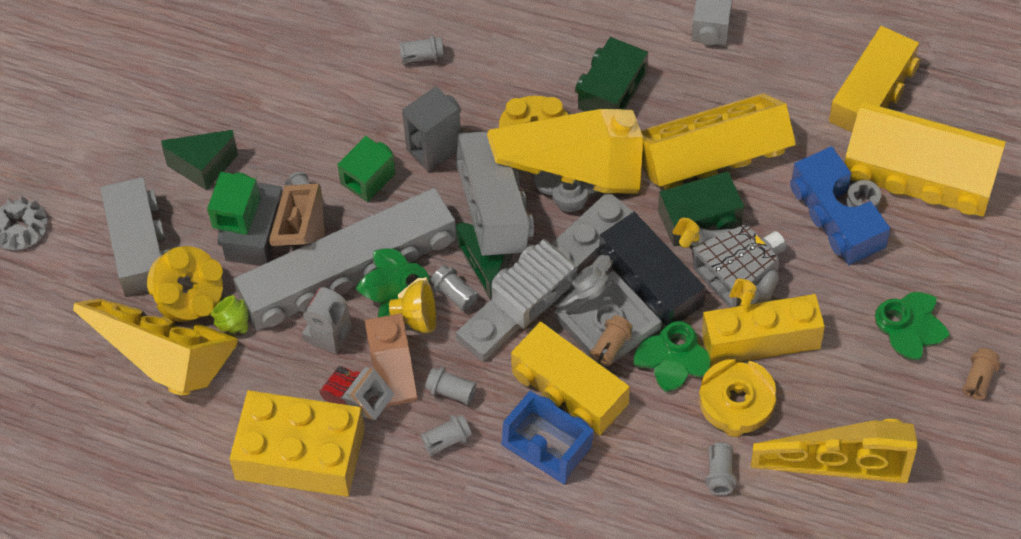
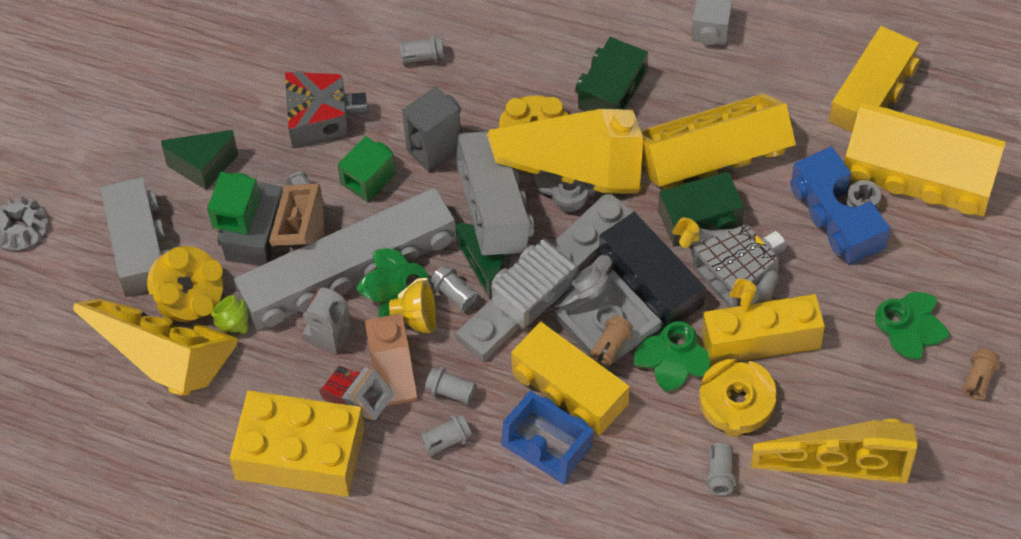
none -> dark grey torso [285,72,368,148]

